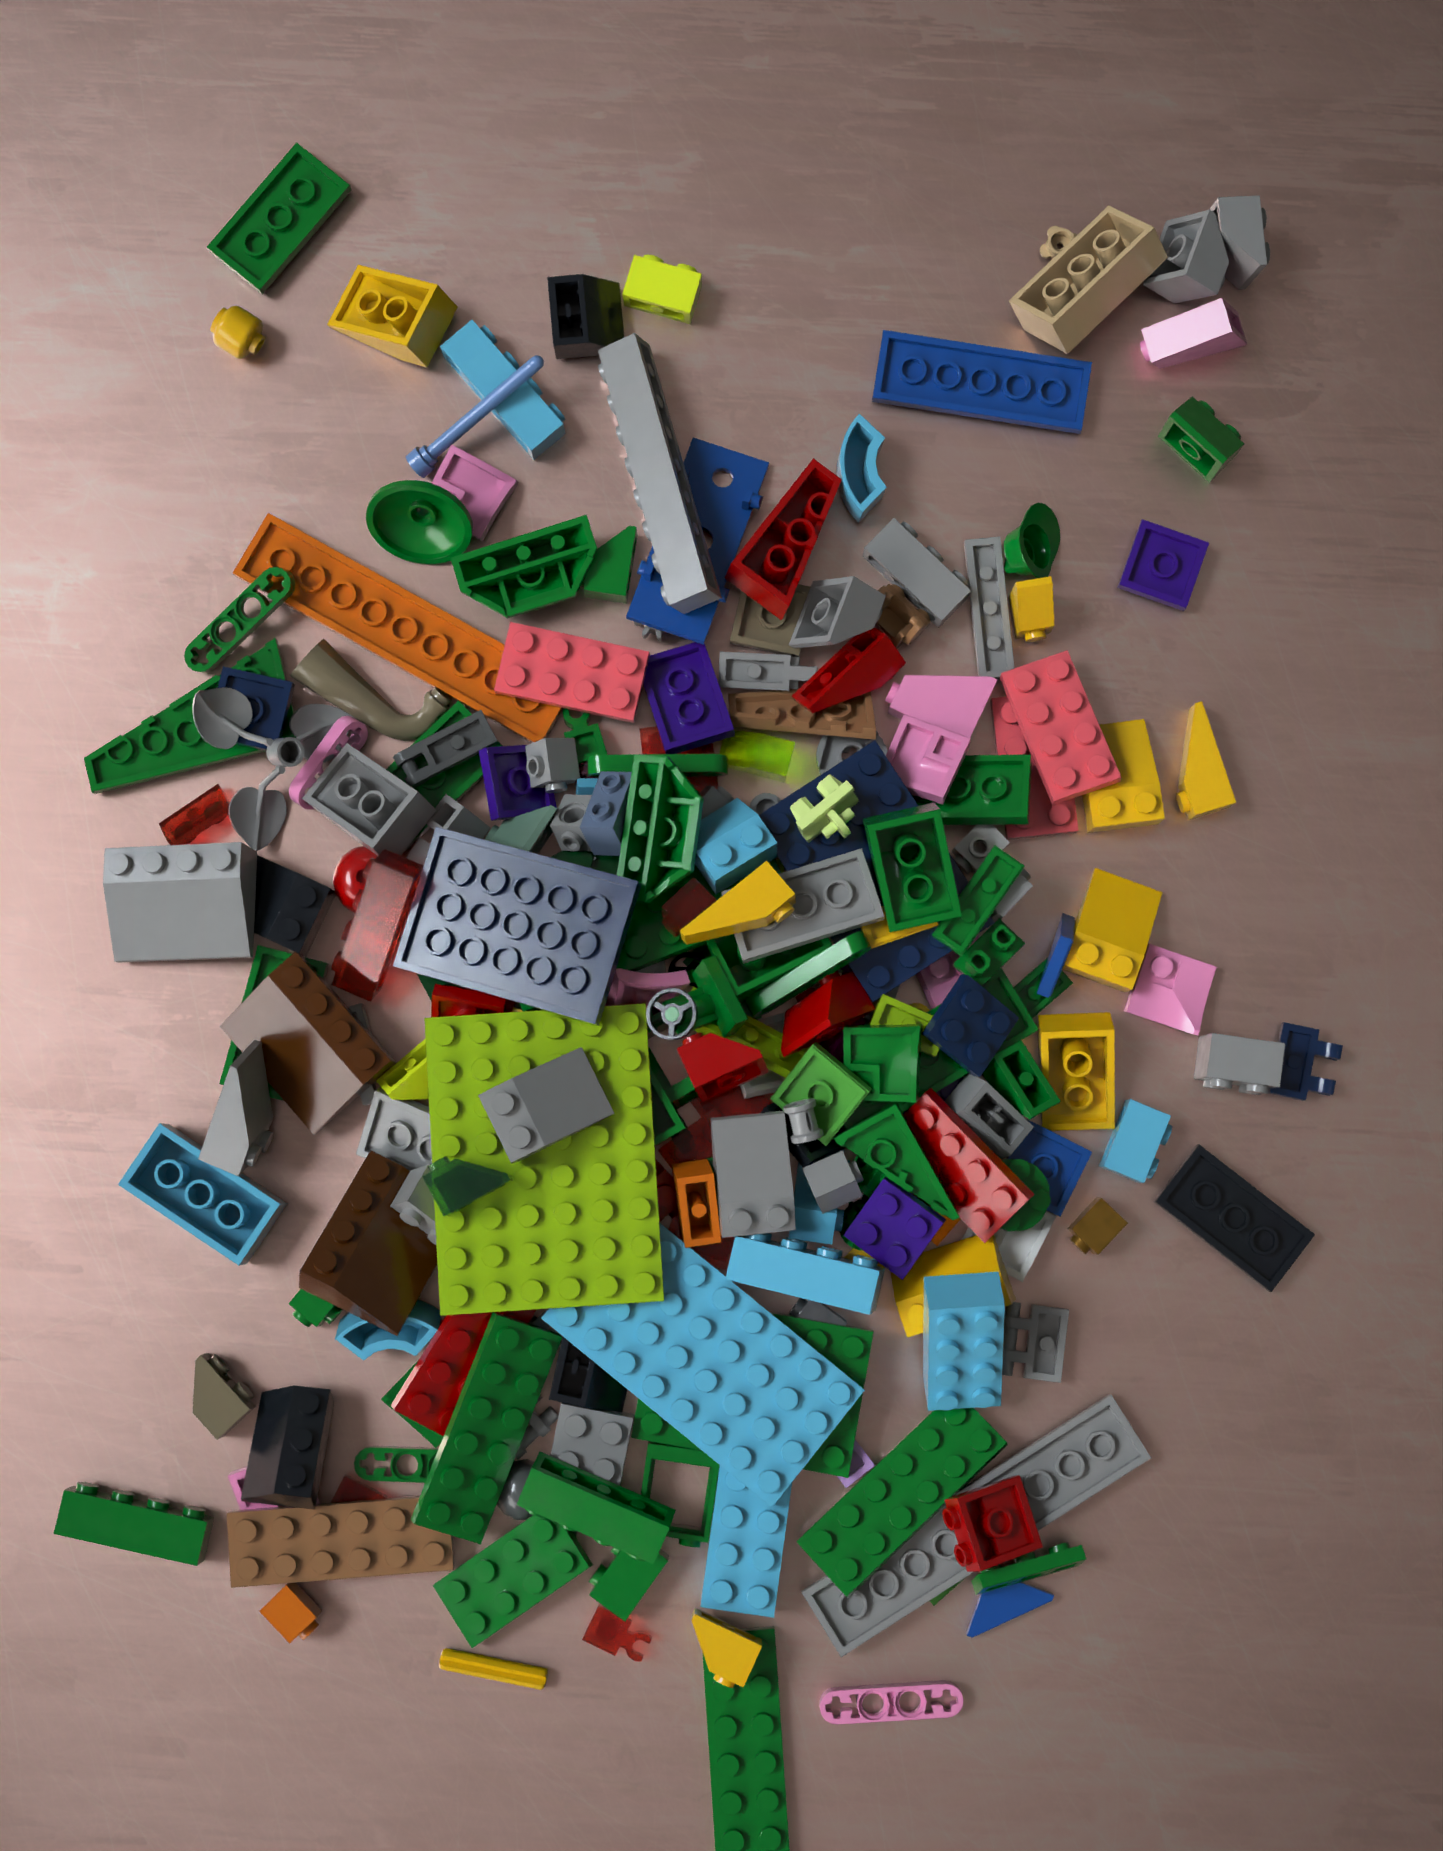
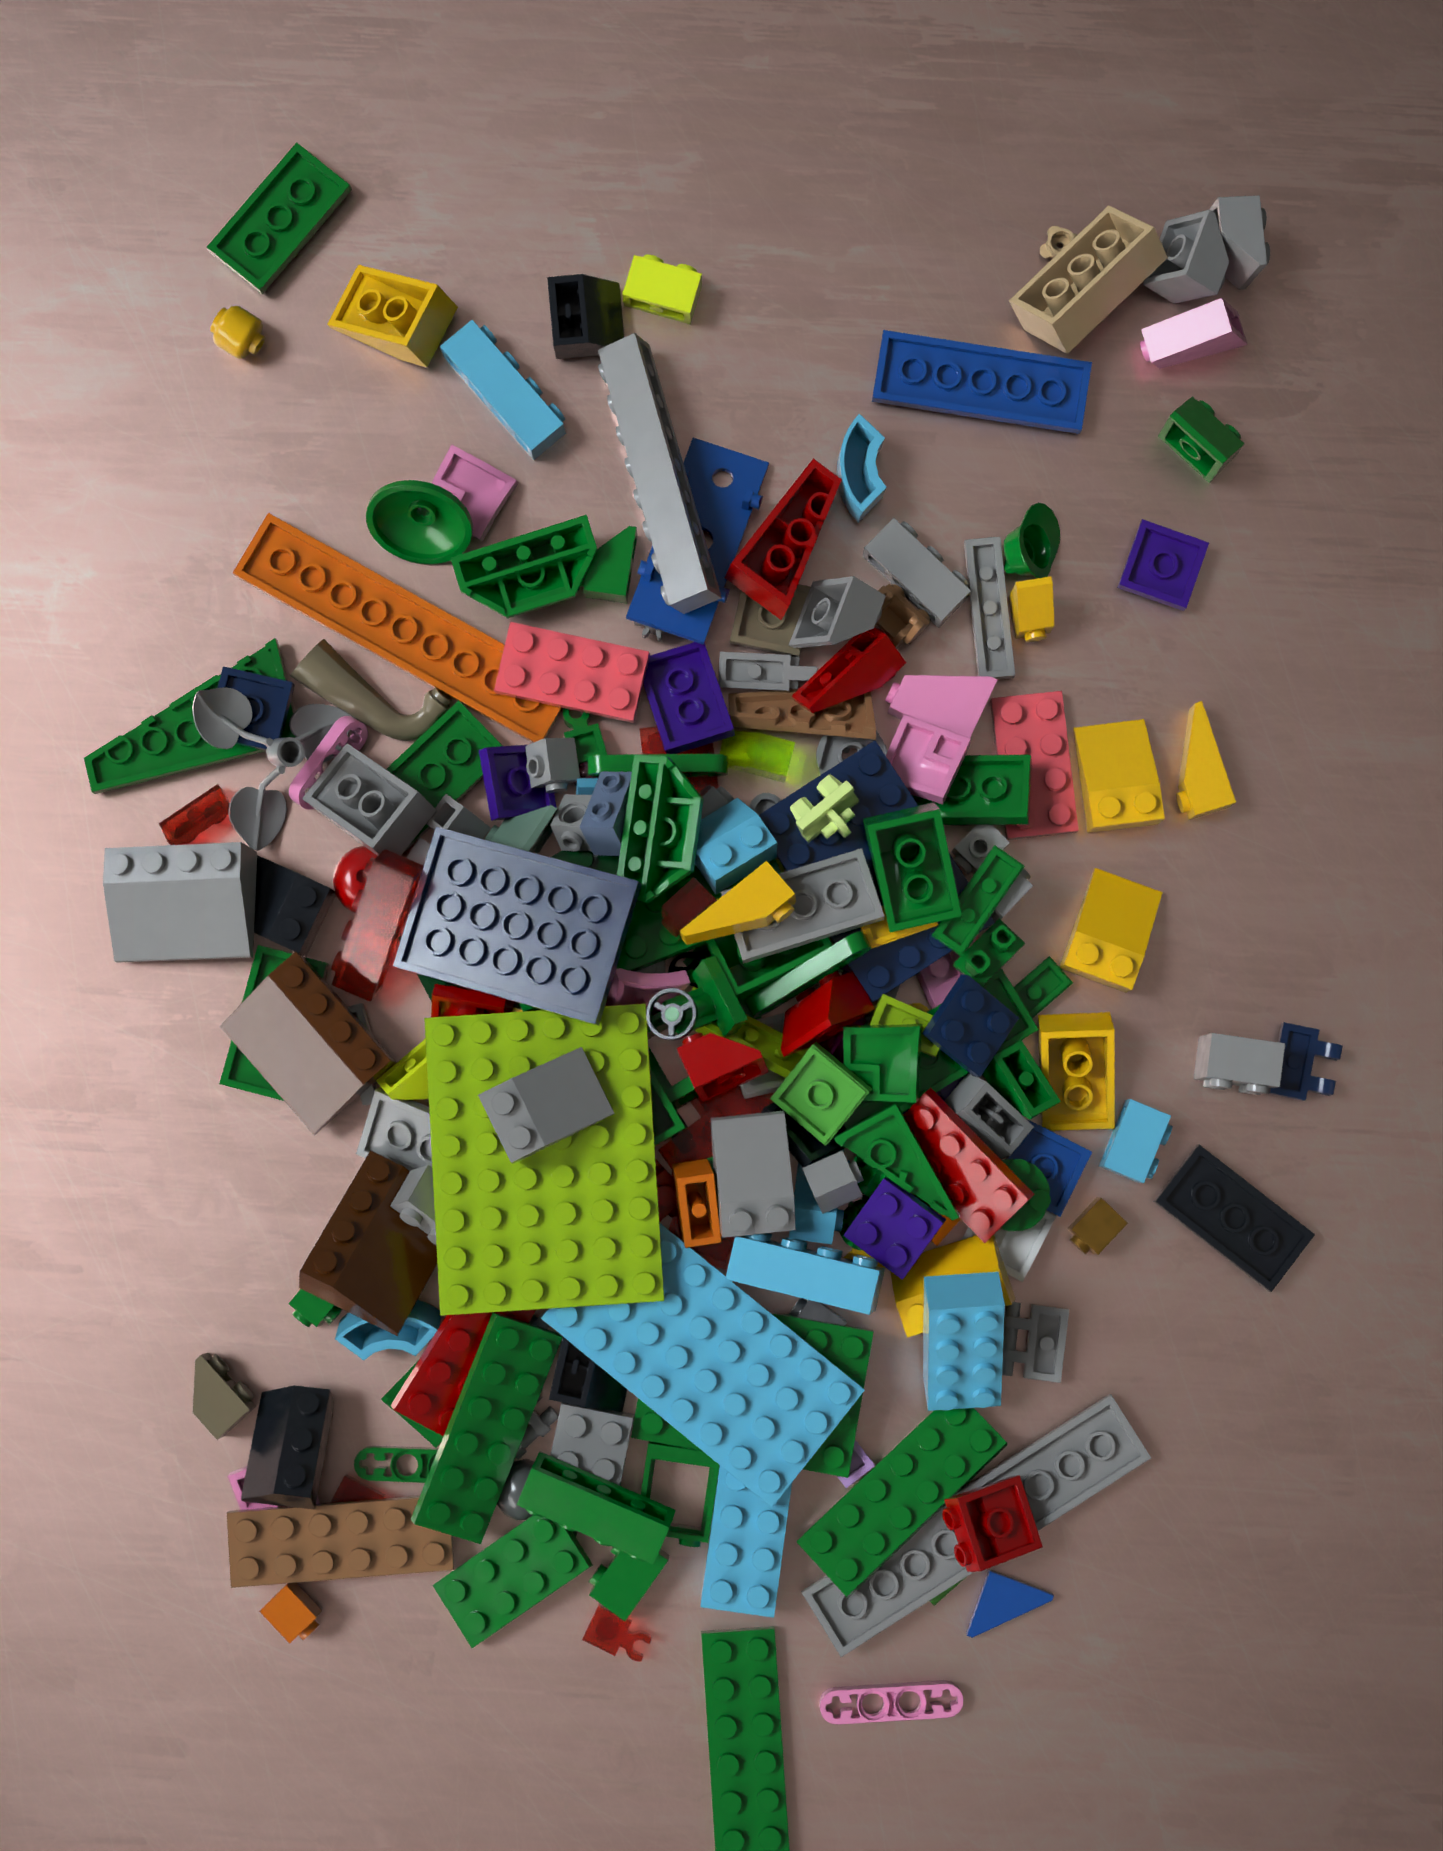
green brick [54,1482,214,1566] -> none
medium azure brick [118,1123,288,1266] -> none
green beam [184,567,296,672] -> none
light grey slope [198,1040,273,1177] -> none
dark grey plate [393,710,499,788] -> none
medium blue piece [406,355,544,478] -> none
clear green slope [423,1156,513,1217] -> none
yellow axle [439,1648,548,1690] -> none
yellow slope [691,1608,762,1688] -> none
light grey bush [783,1098,824,1144] -> none
green plate [971,1542,1086,1595] -> none
coral plate [1000,650,1121,806] -> none
blue tile [1037,913,1075,998] -> none
bright pink plate [1124,944,1217,1036] -> none

